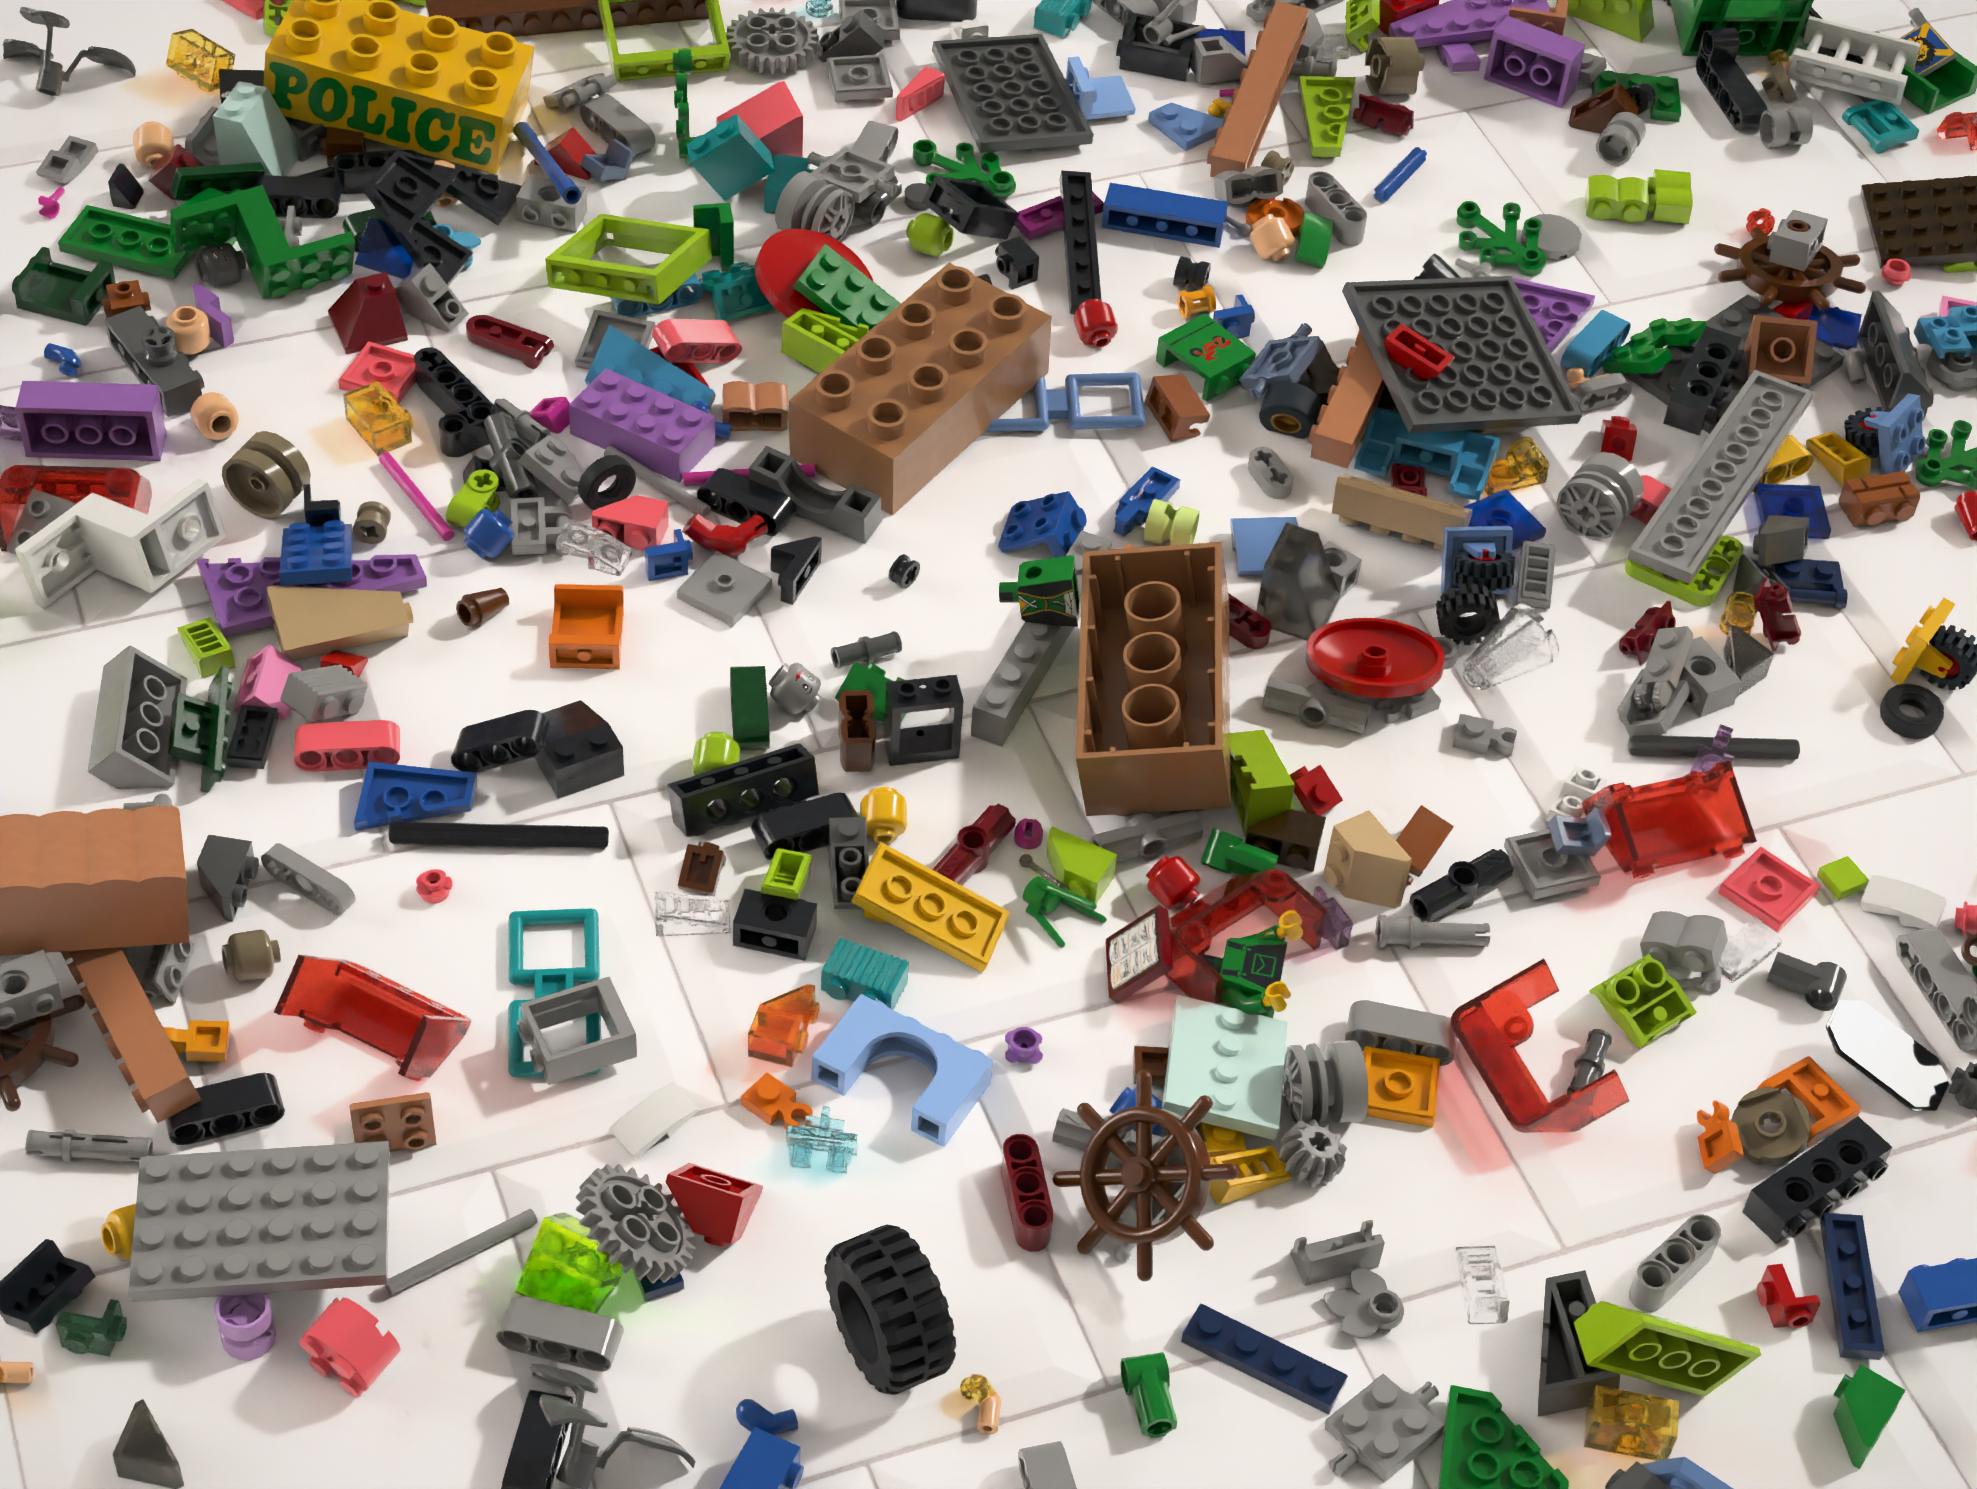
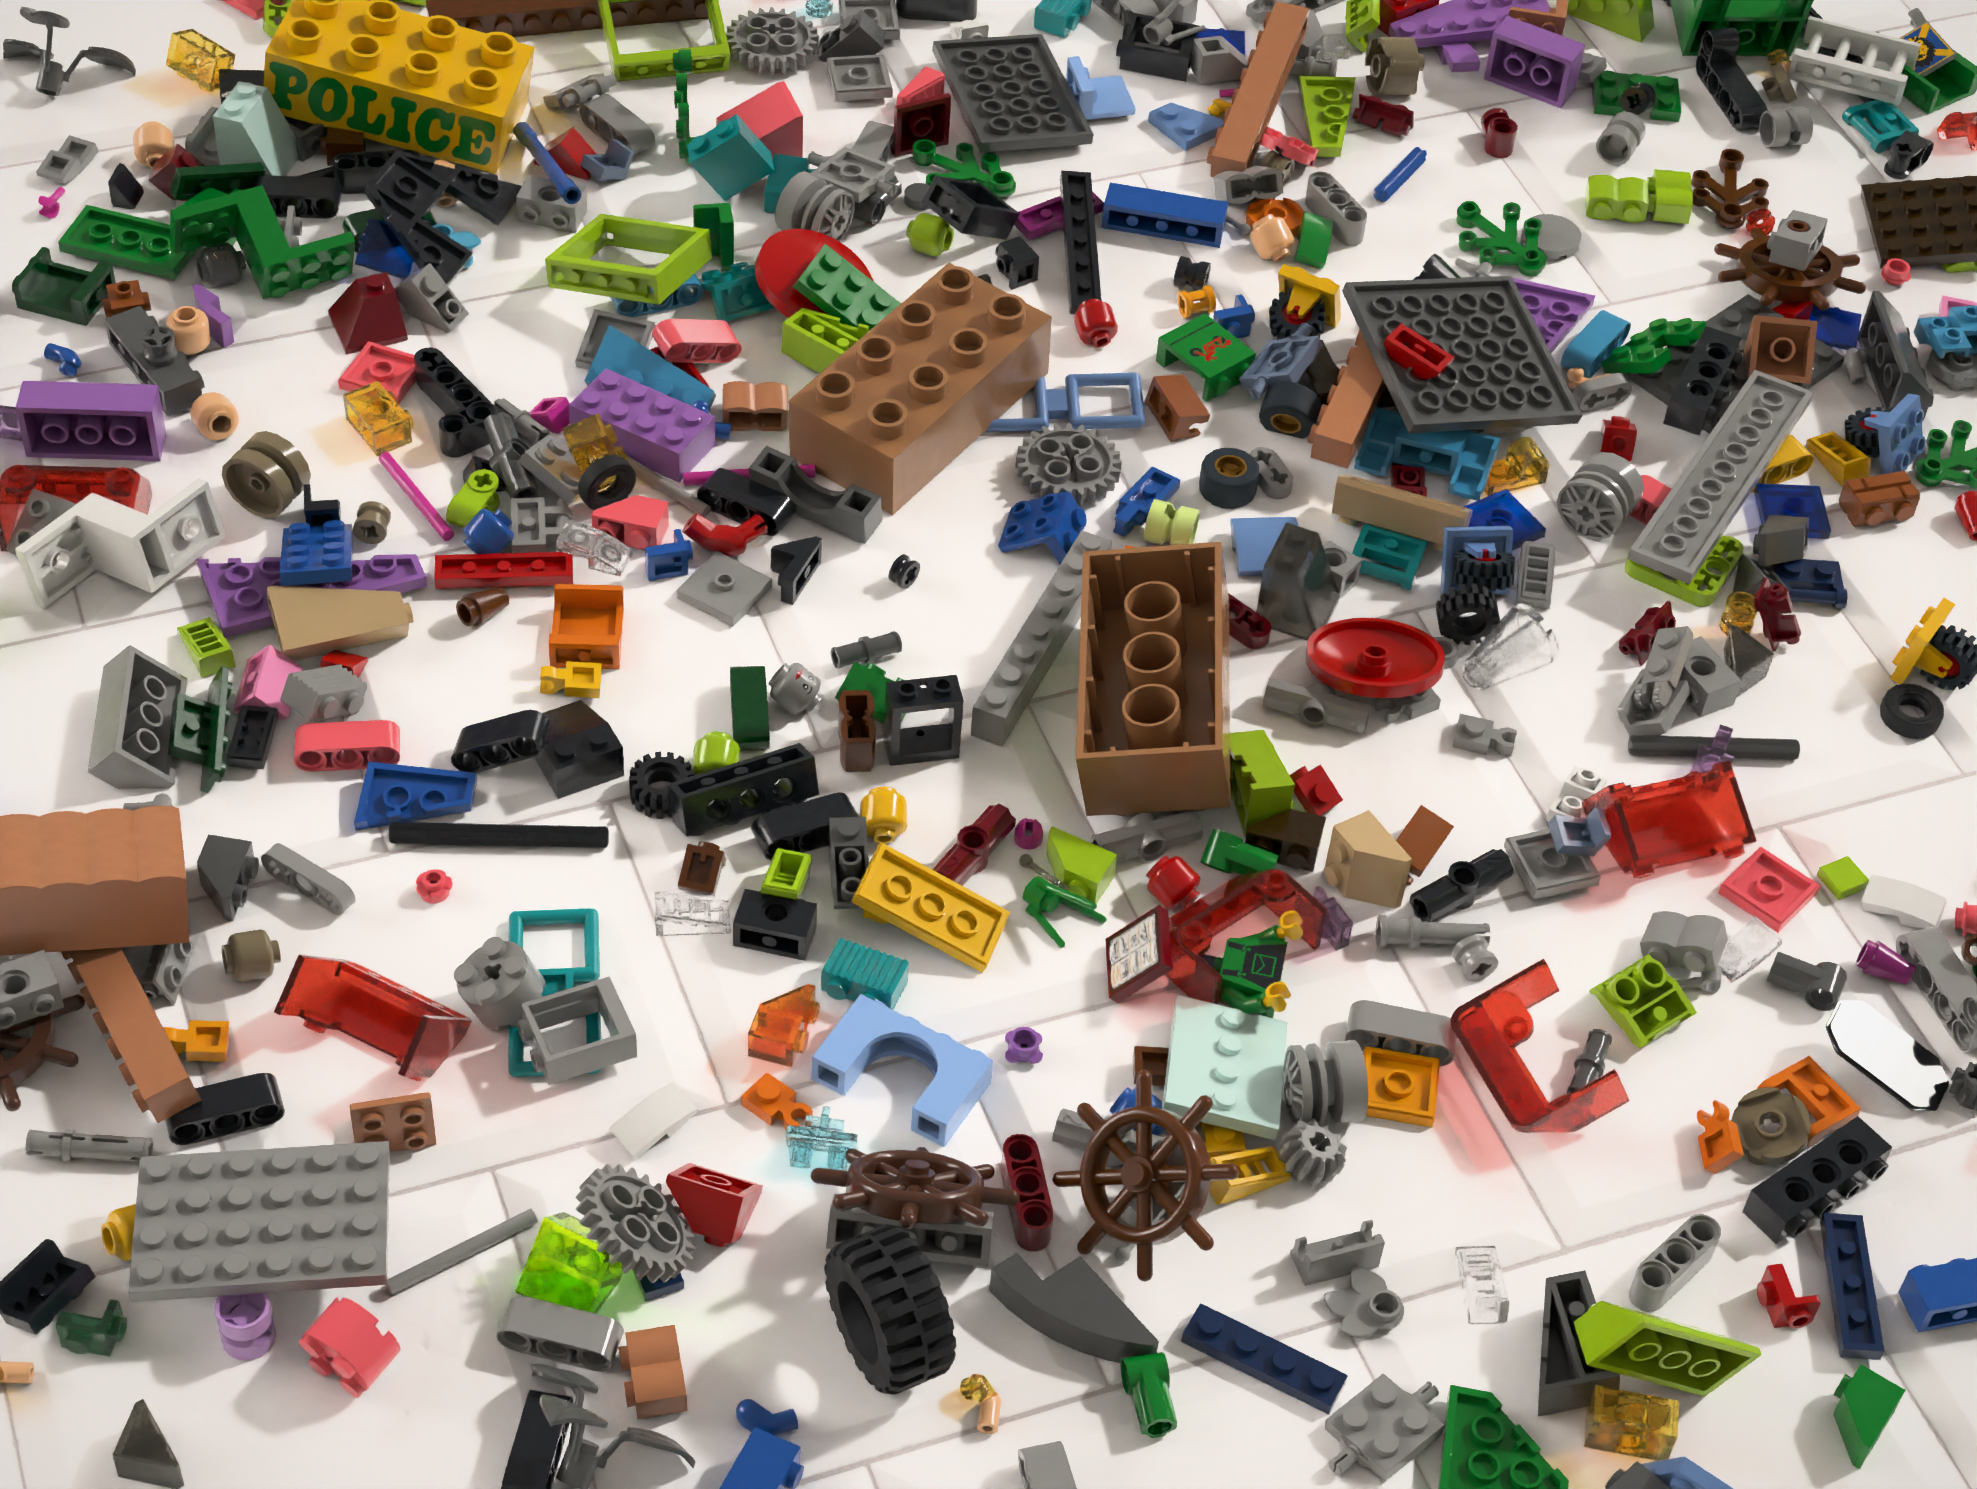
dark red plate [466,315,554,369] -> none
torso [999,555,1080,627] -> none
reddish brown slope [1568,82,1639,134] -> none
none -> red plate [434,551,573,589]
none -> light grey brick [453,937,546,1030]
none -> yellow plate [540,661,602,698]
none -> clear yellow brick [562,413,629,491]
none -> nougat brick [618,1325,688,1419]
none -> black tyre [629,751,695,819]
none -> reddish brown brick [810,1147,1020,1267]
none -> dark red slope [893,93,951,157]
none -> dark grey slope [989,1252,1159,1363]
none -> light grey gear [1015,423,1122,506]
none -> black wheel [1199,447,1260,509]
none -> coral plate [1259,126,1319,166]
none -> plate [1269,264,1341,340]
none -> teal plate [1352,524,1428,591]
none -> light grey wheel [1452,935,1499,981]
none -> dark red piece [1480,108,1518,158]
none -> reddish brown plant [1691,149,1769,229]
none -> magenta cone [1855,939,1915,985]
none -> black piece [1884,130,1934,179]

